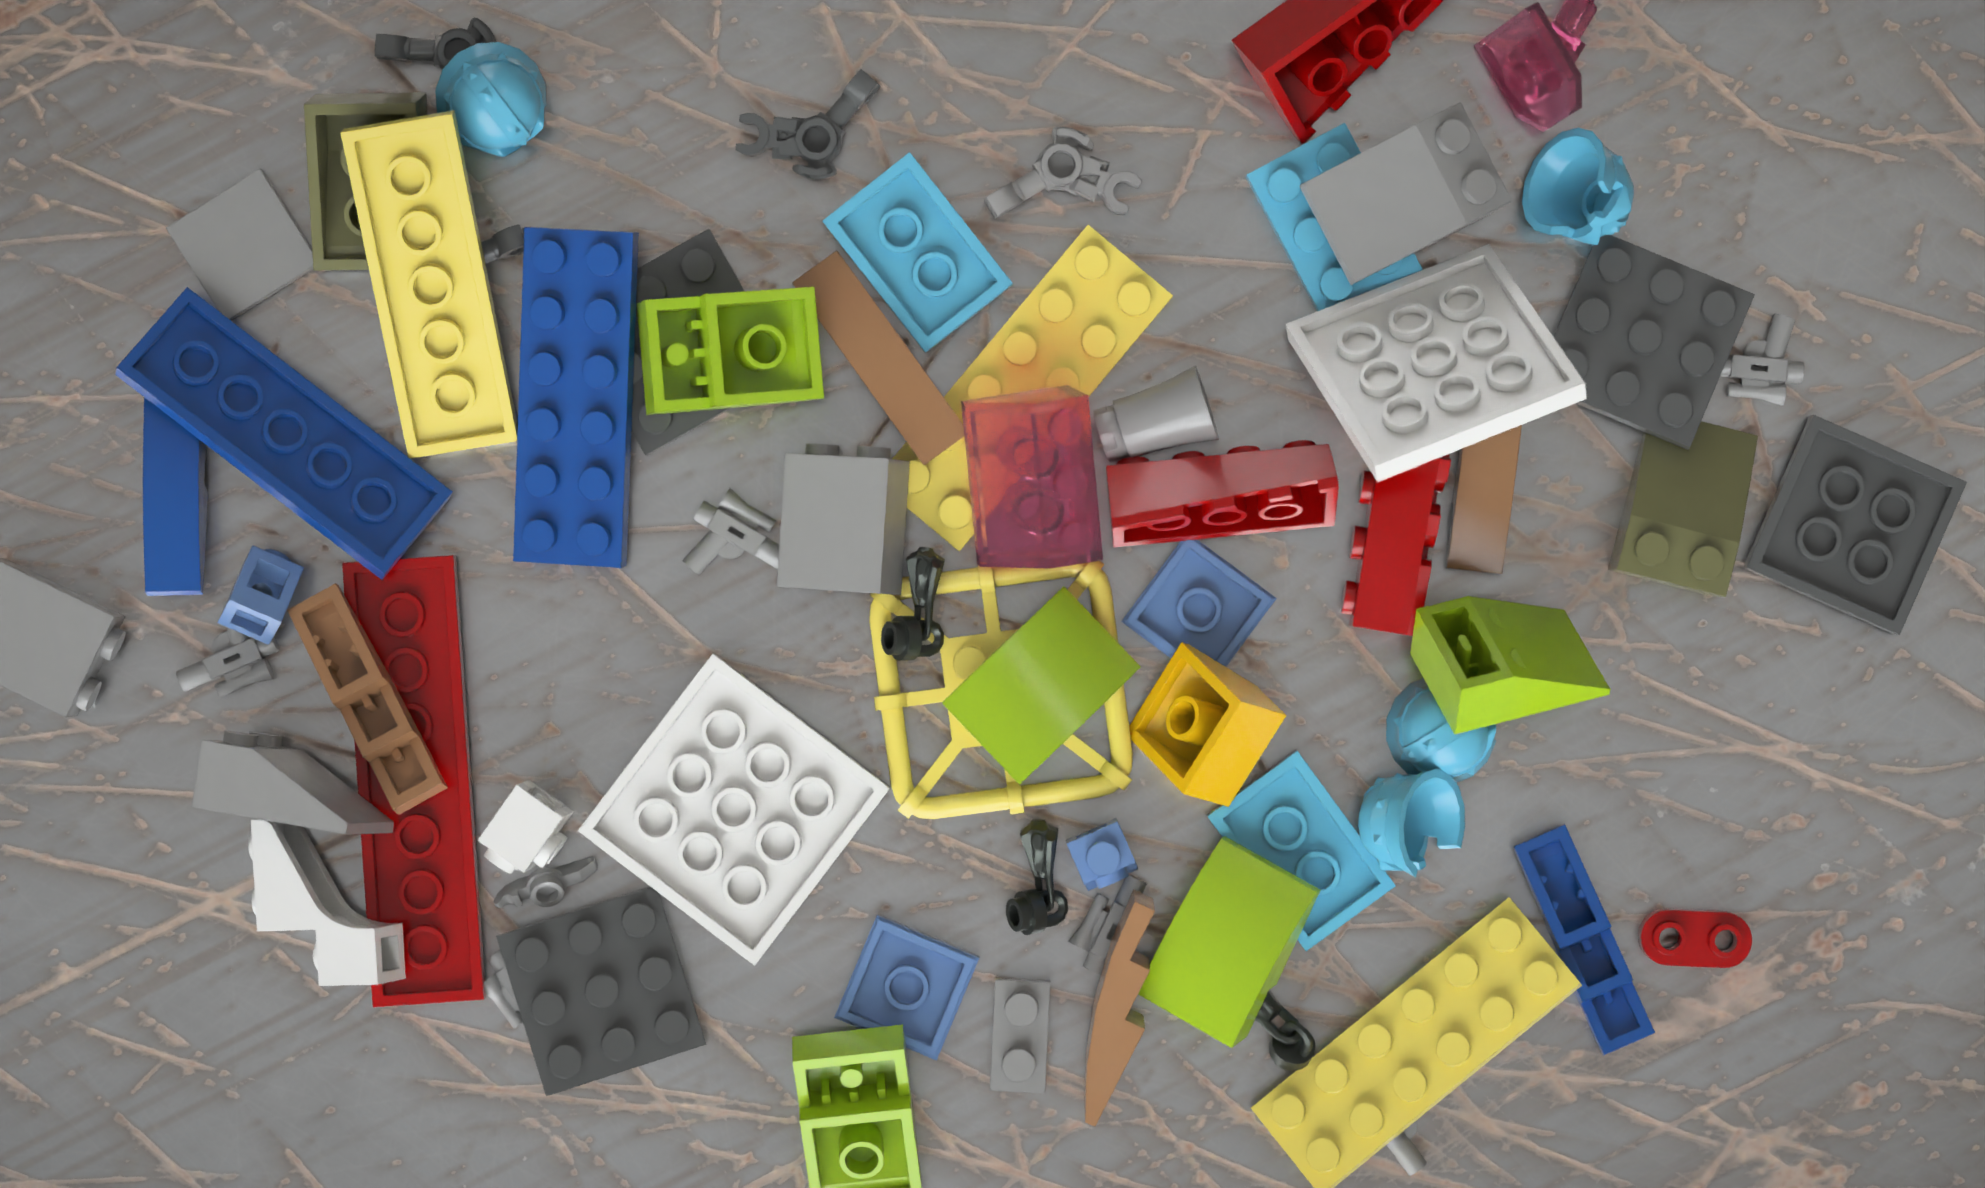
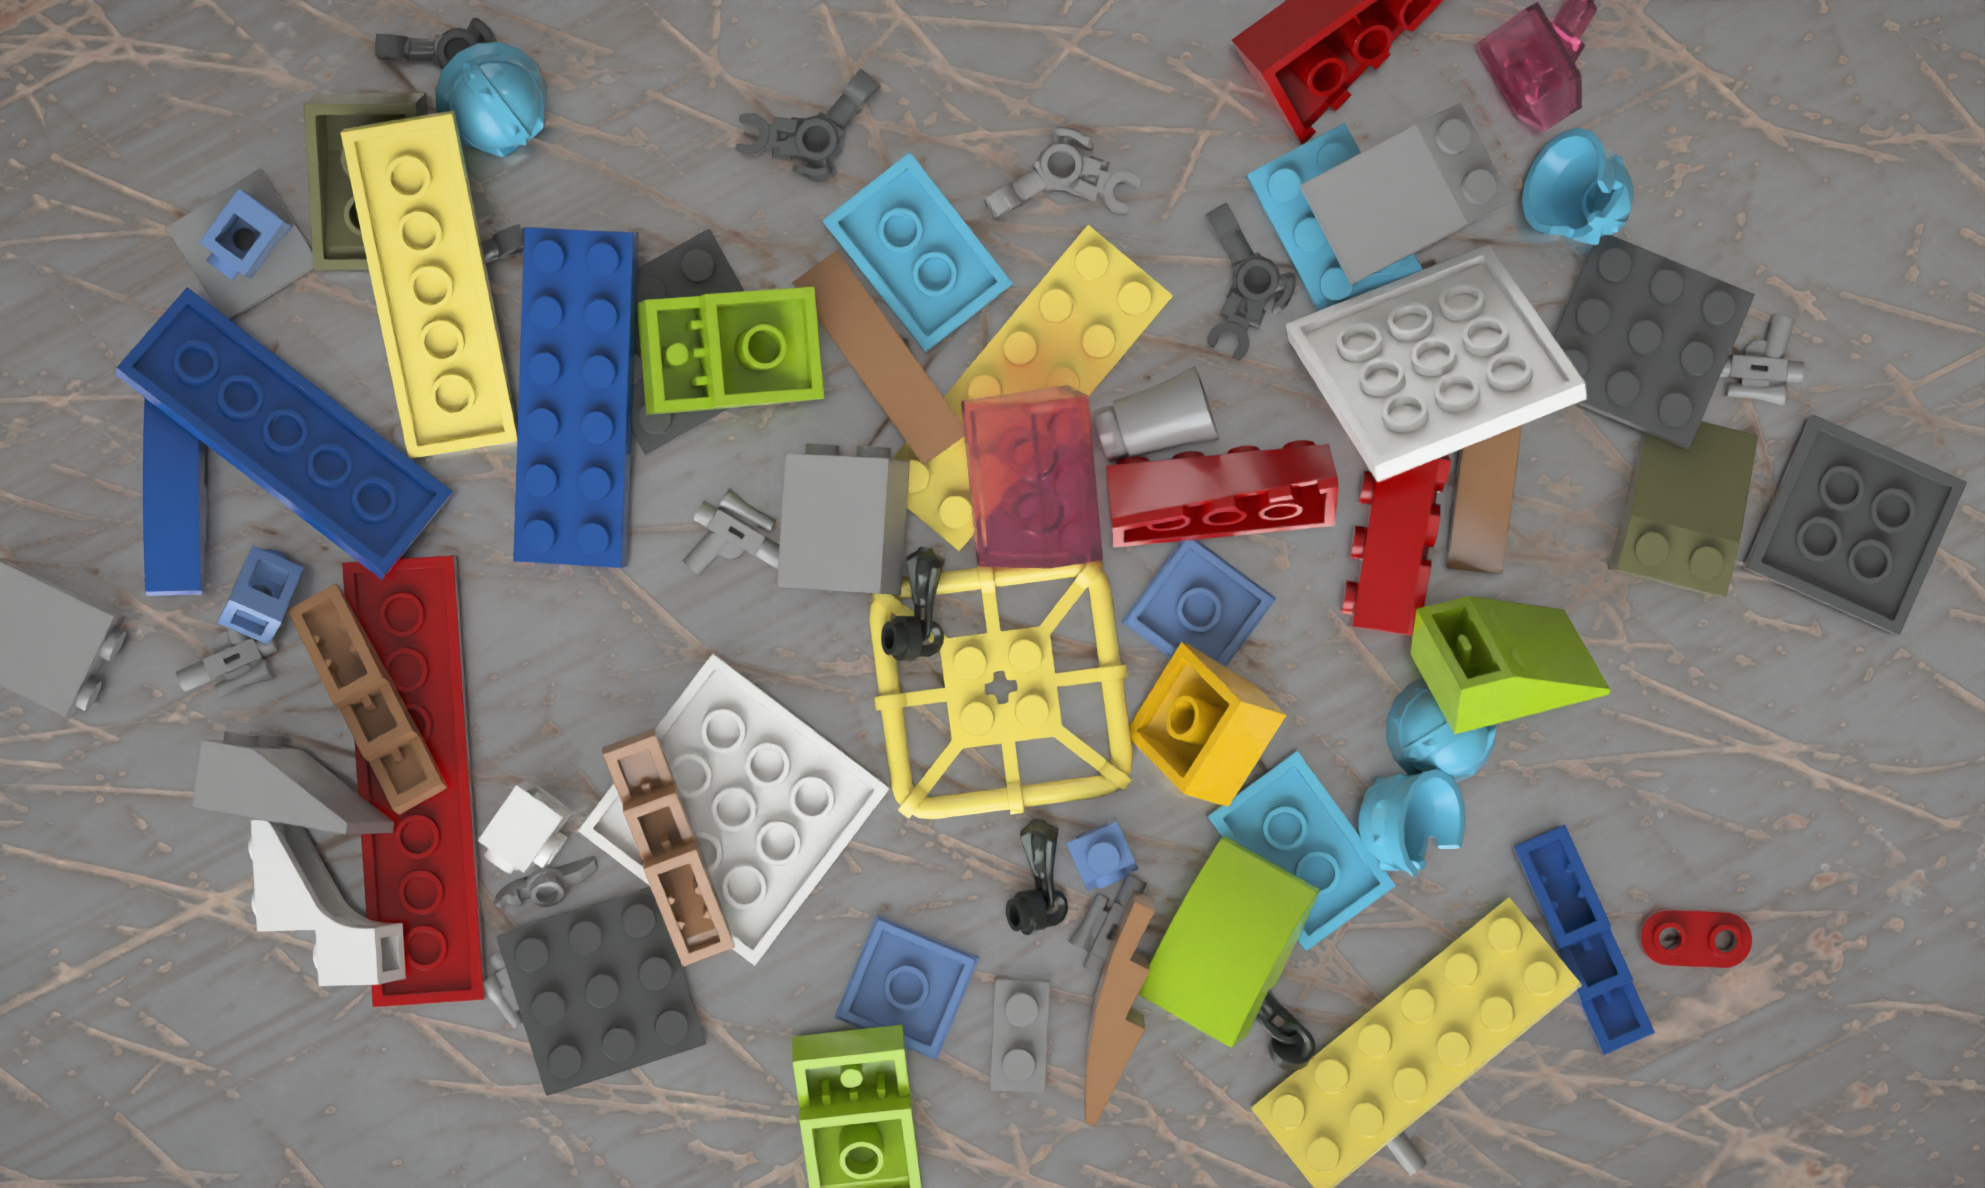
lime slope [942,586,1141,785] -> none
none -> medium blue brick [199,188,293,280]
none -> medium nougat slope [602,728,735,967]
none -> dark grey piece [1205,203,1296,360]

